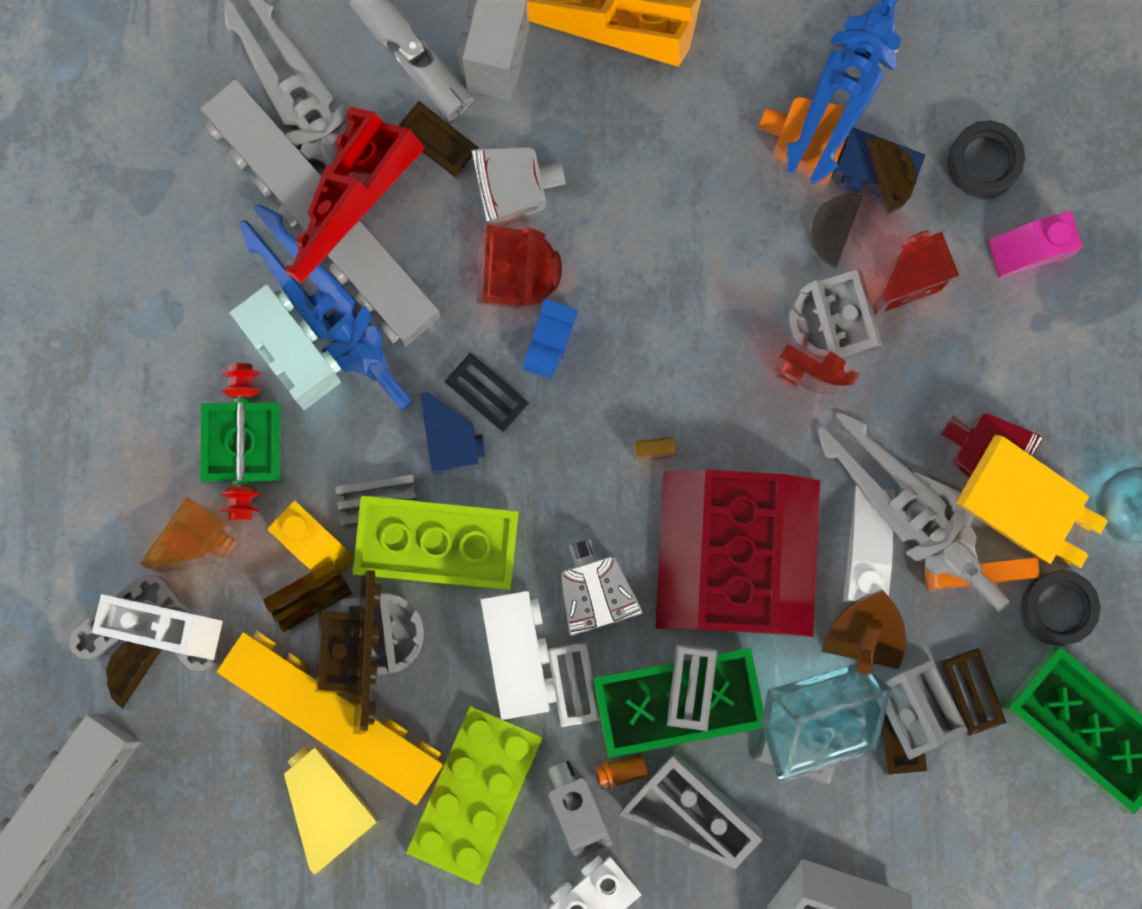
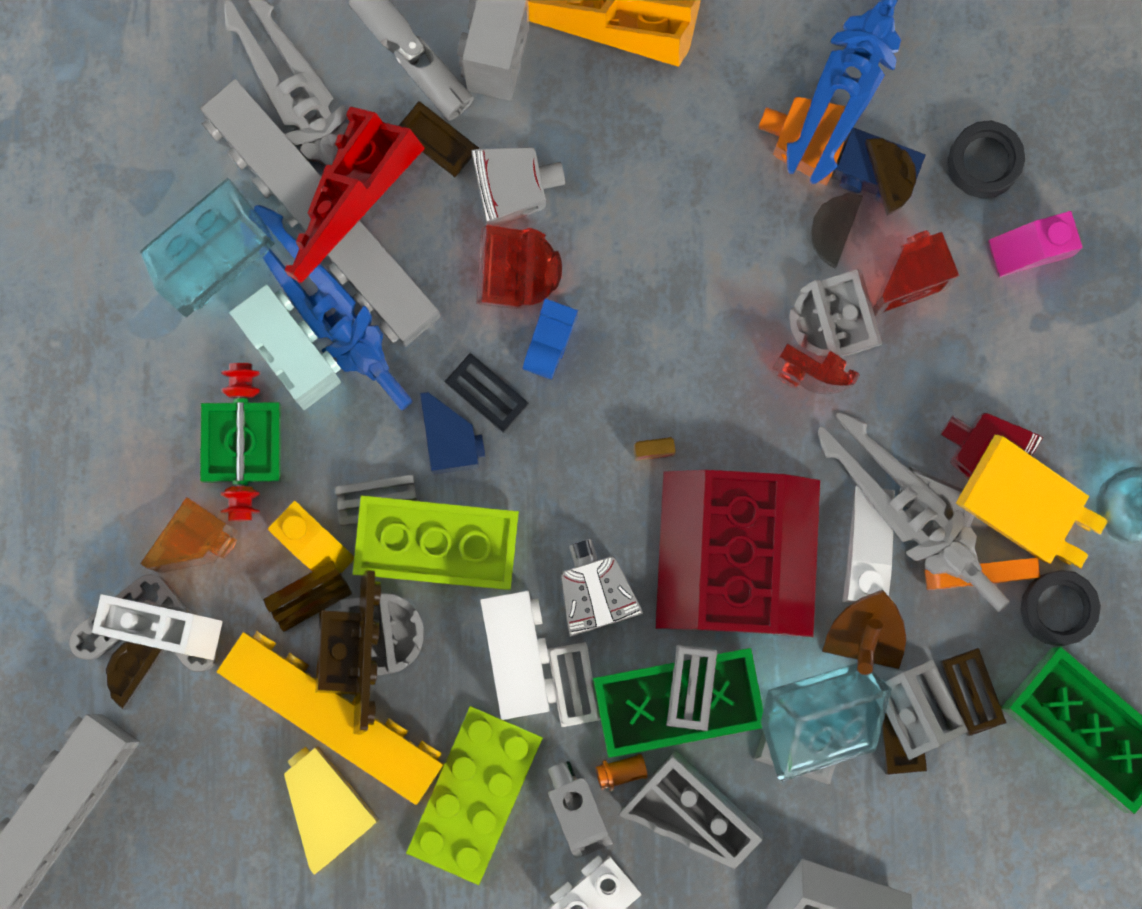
none -> clear light blue slope [140,177,275,318]

